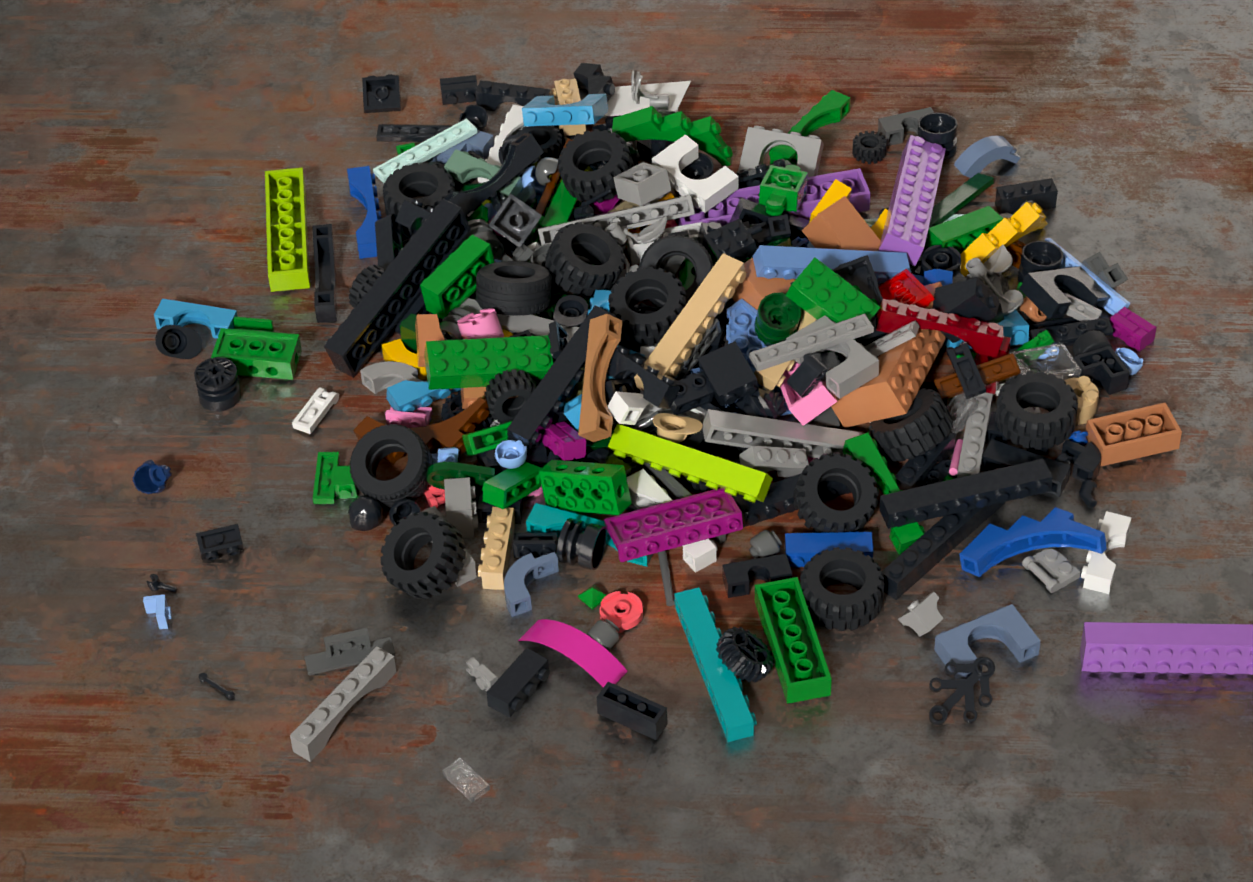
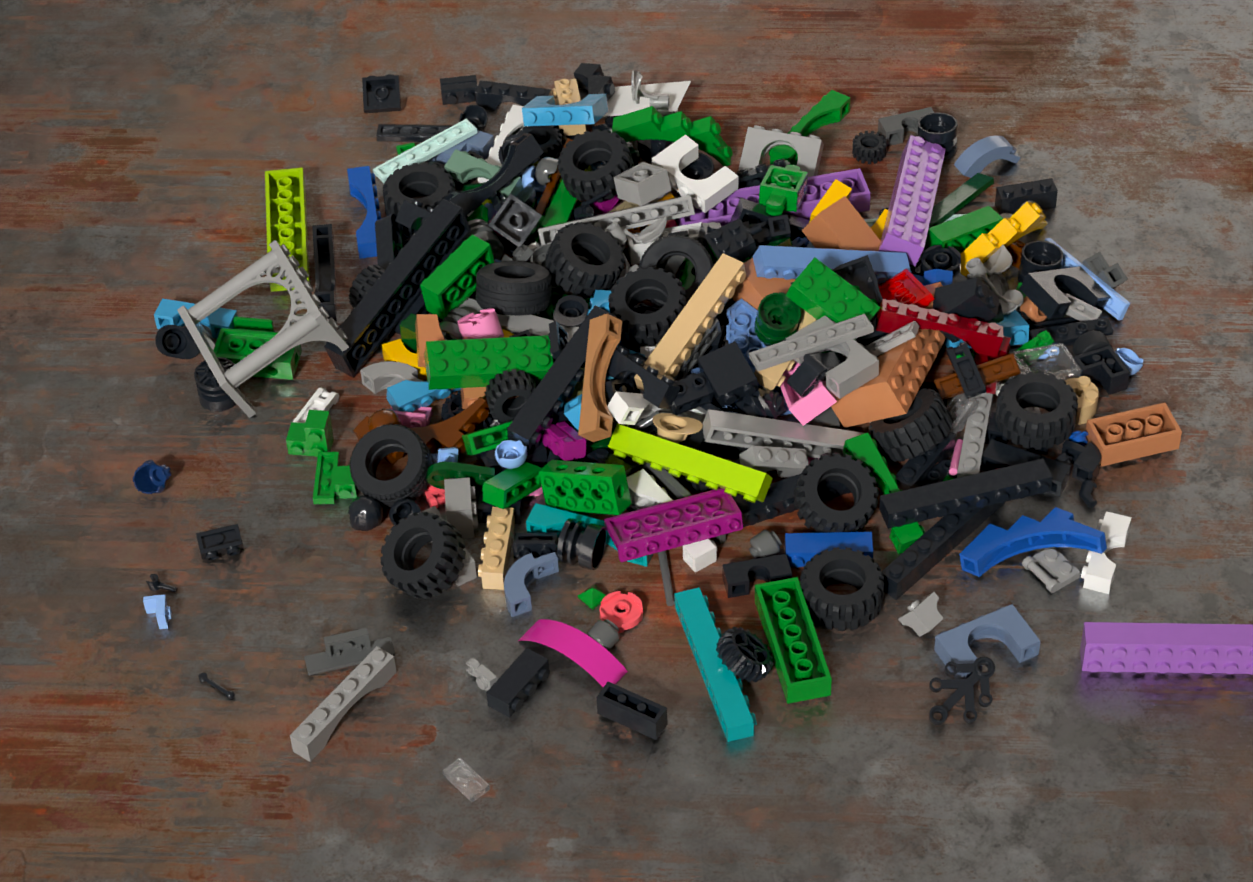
magenta brick [1109,307,1157,351] -> none
none -> light grey arch [177,240,349,418]
none -> green brick [286,410,334,457]
none -> reddish brown hair [368,408,402,431]

